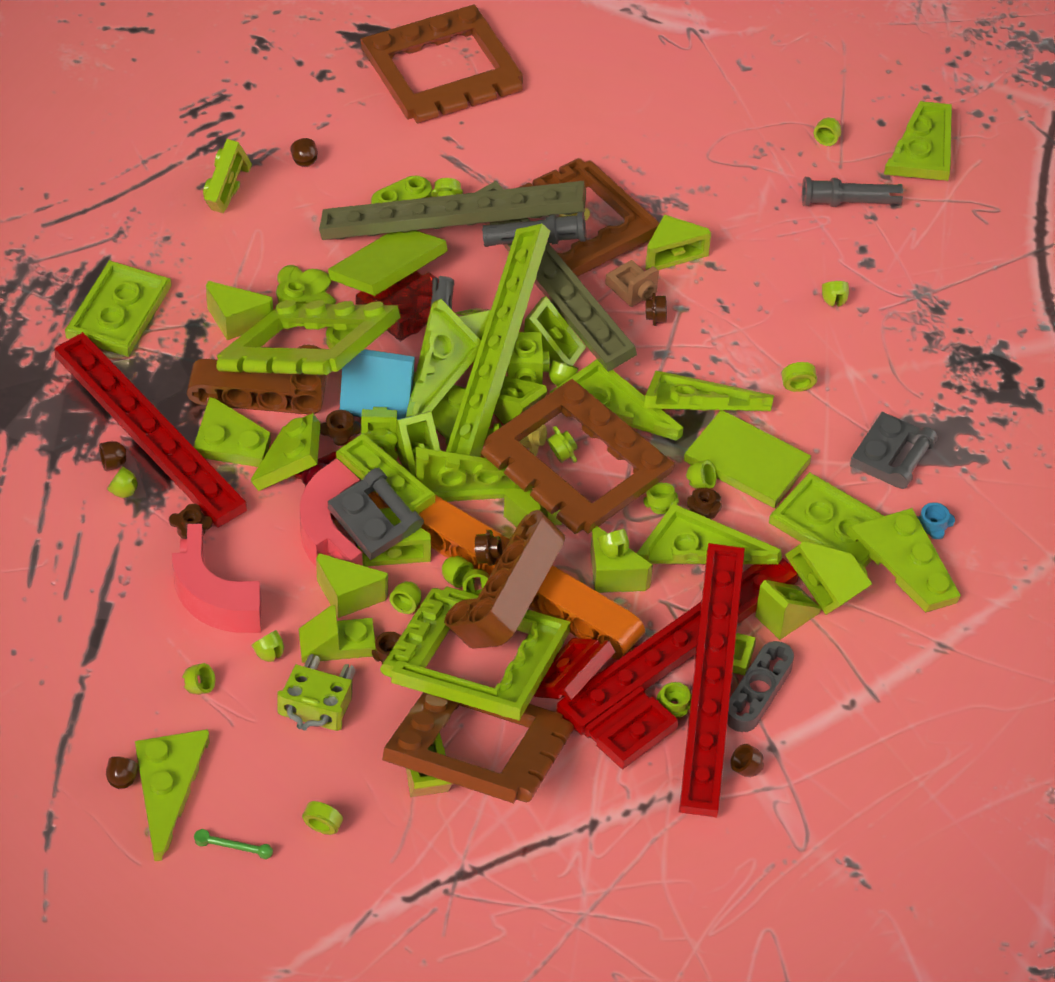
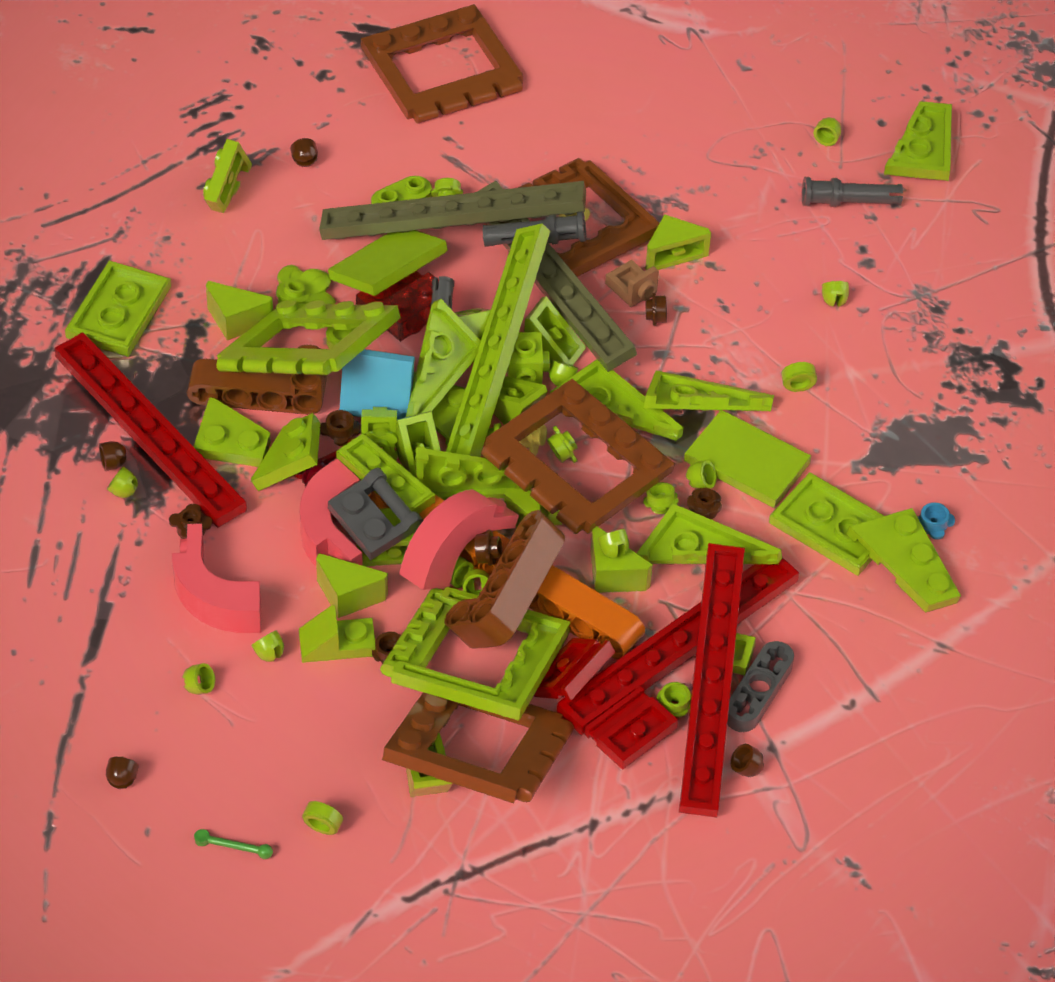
lime wing [135,729,210,862] -> none
lime piece [277,654,356,731] -> none
lime hinge [389,581,422,614] -> none
lime slope [755,580,822,640] -> none
lime slope [785,541,872,615] -> none
dark grey plate [850,412,938,489] -> none
none -> coral arch [399,489,519,590]

